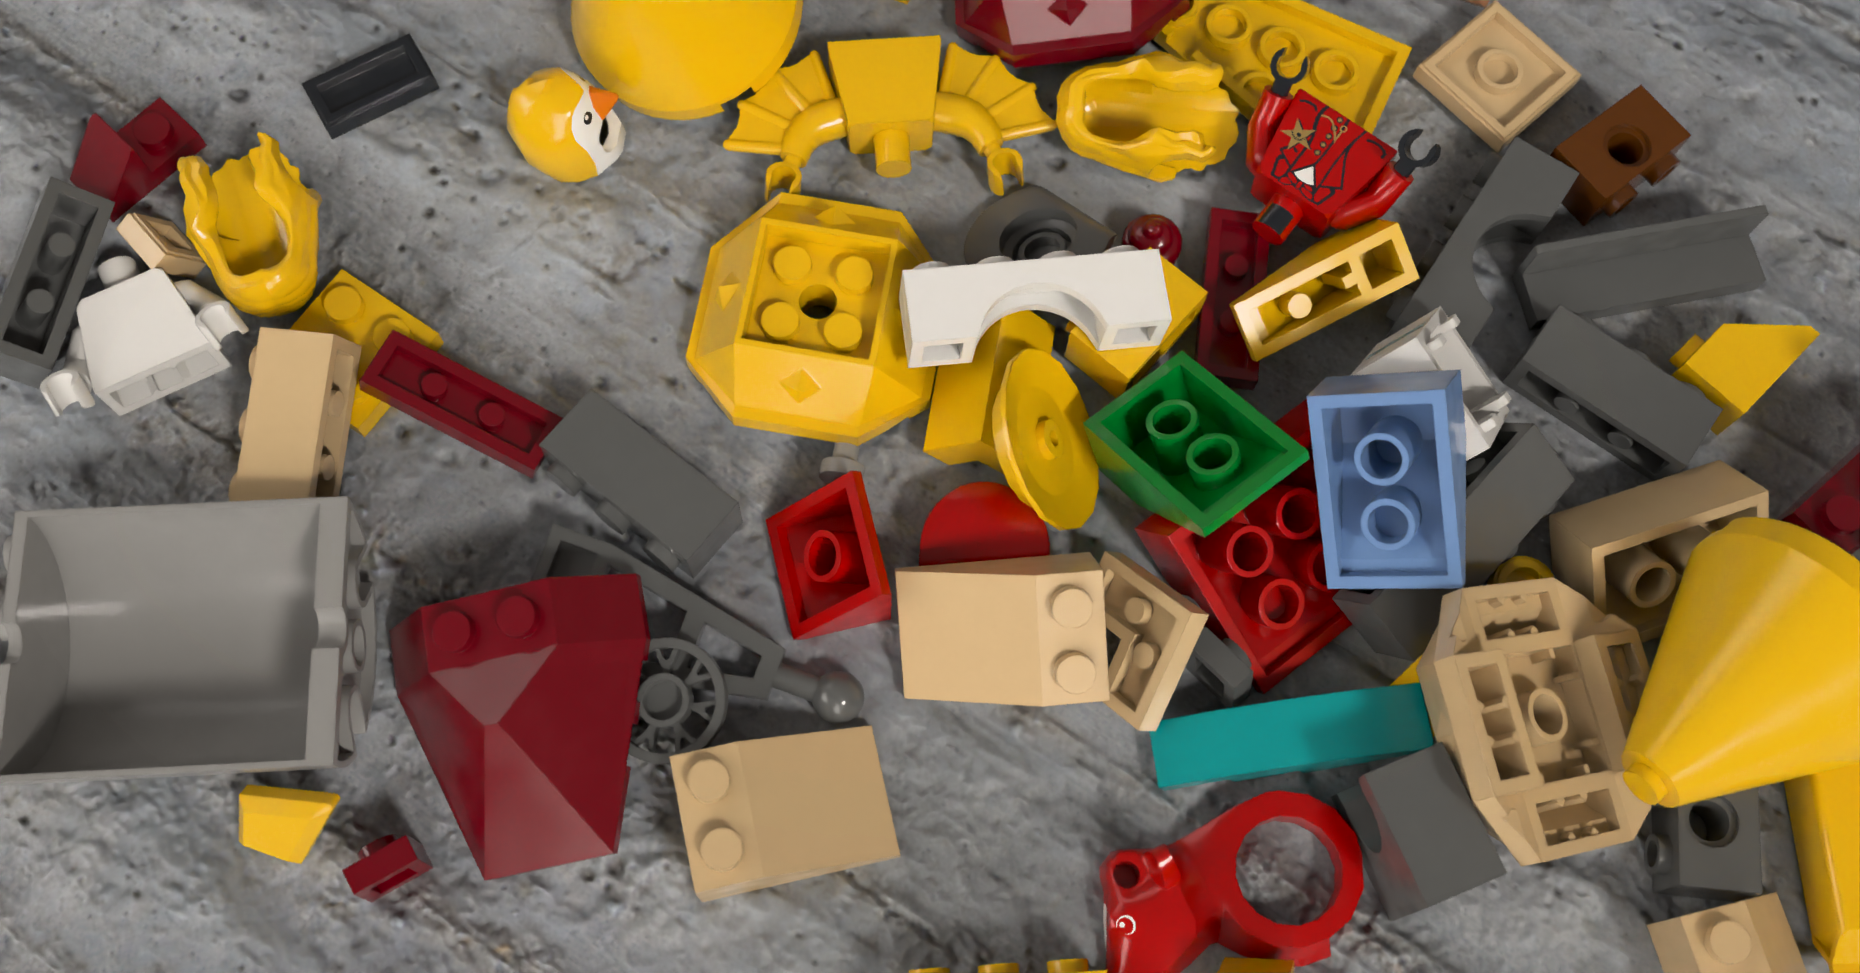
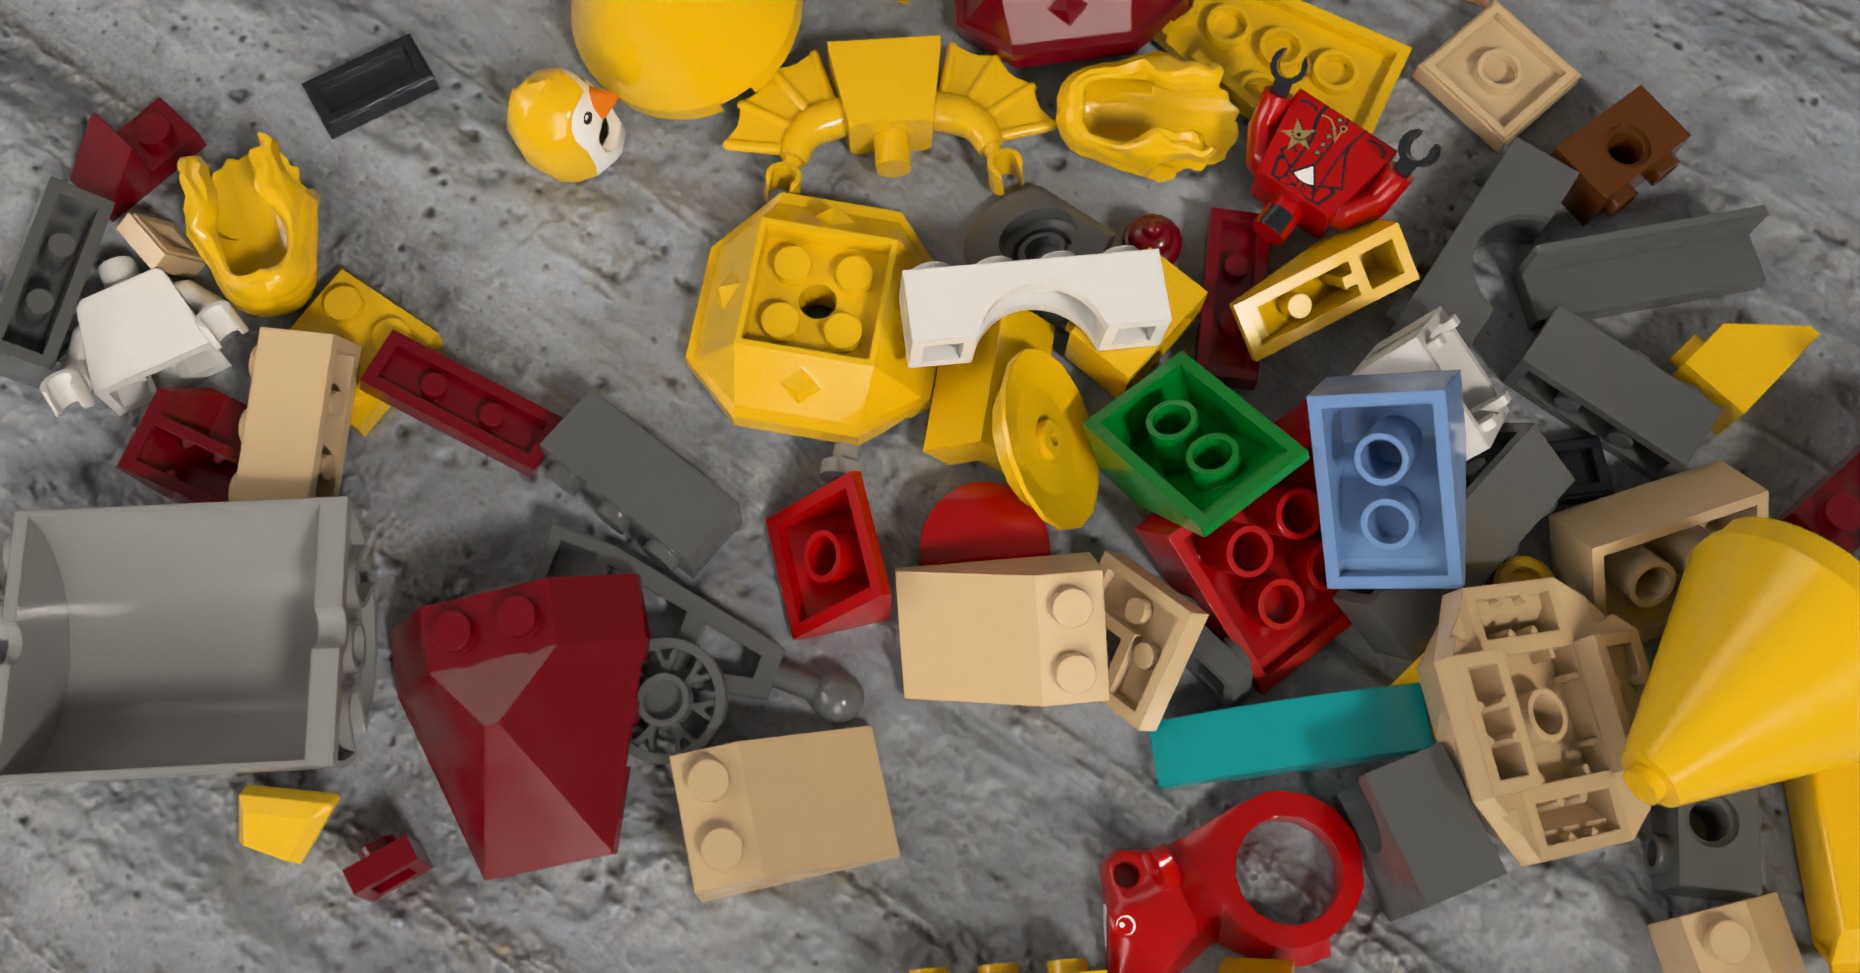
none -> dark red slope [116,387,248,504]
none -> black tile [1548,435,1615,506]

